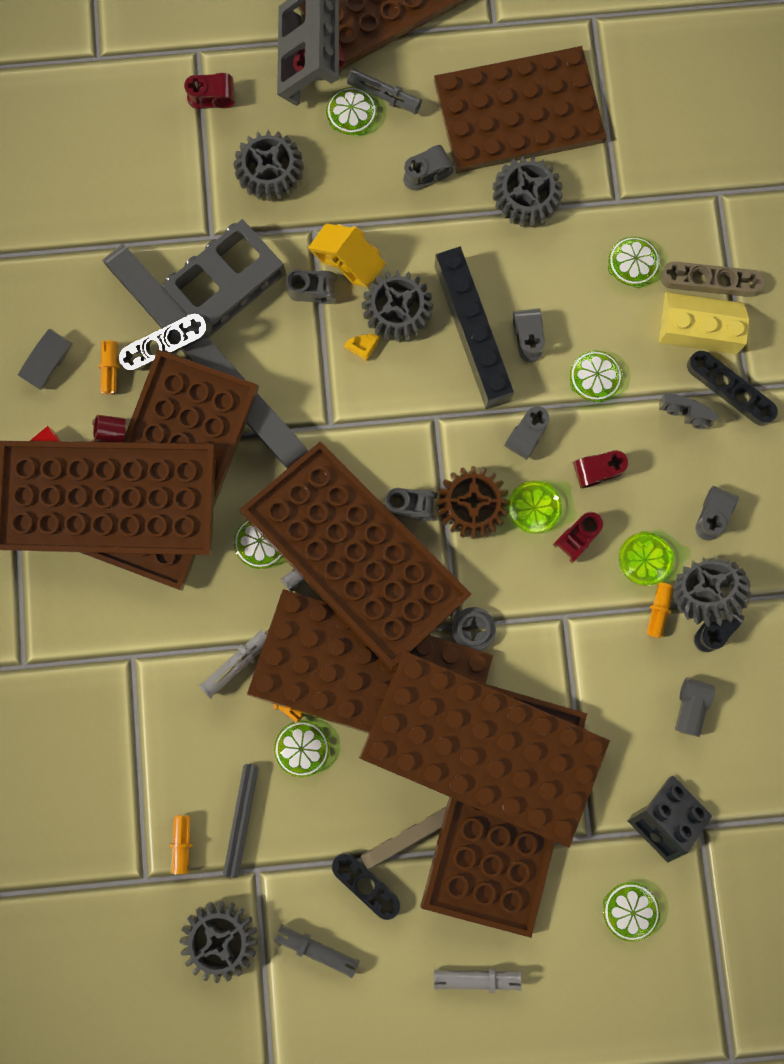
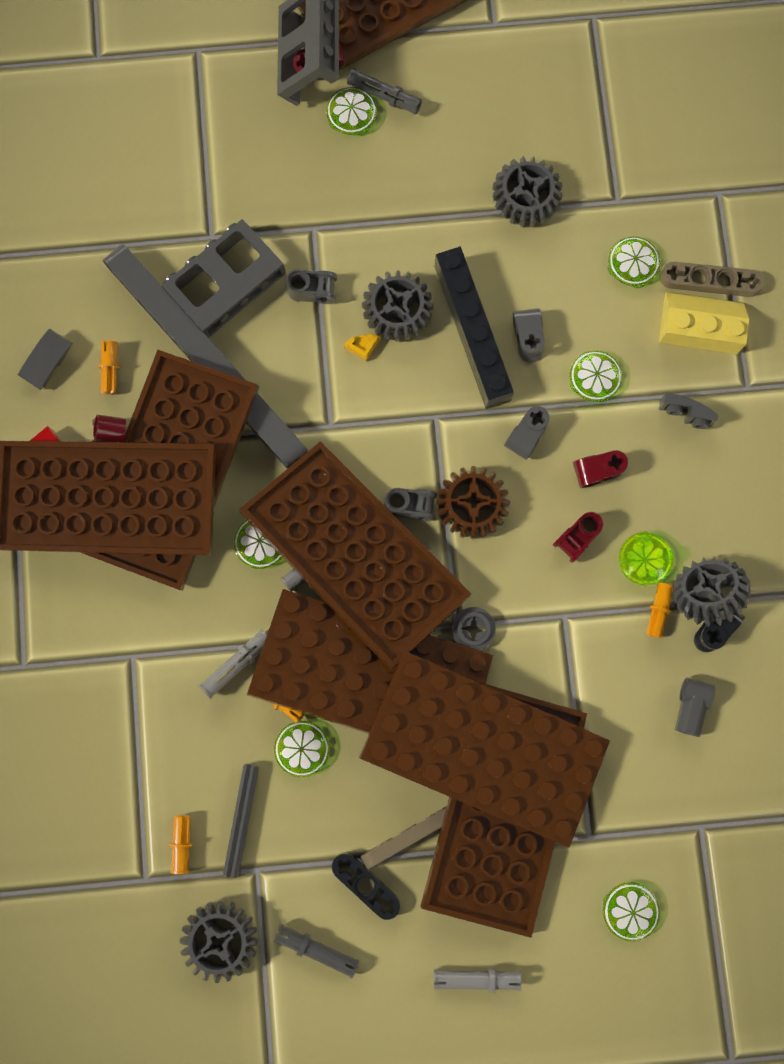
beam [119,314,212,370] -> none
dark red piece [184,73,235,109] -> none
dark grey gear [233,130,304,202] -> none
yellow brick [308,224,386,288] -> none
dark grey piece [403,145,454,190] -> none
reddish brown plate [434,46,607,173] -> none
clear neon green dish [508,480,562,534] -> none
black bracket [628,776,712,863] -> none
black beam [687,350,778,426] -> none
dark grey piece [695,485,739,541] -> none

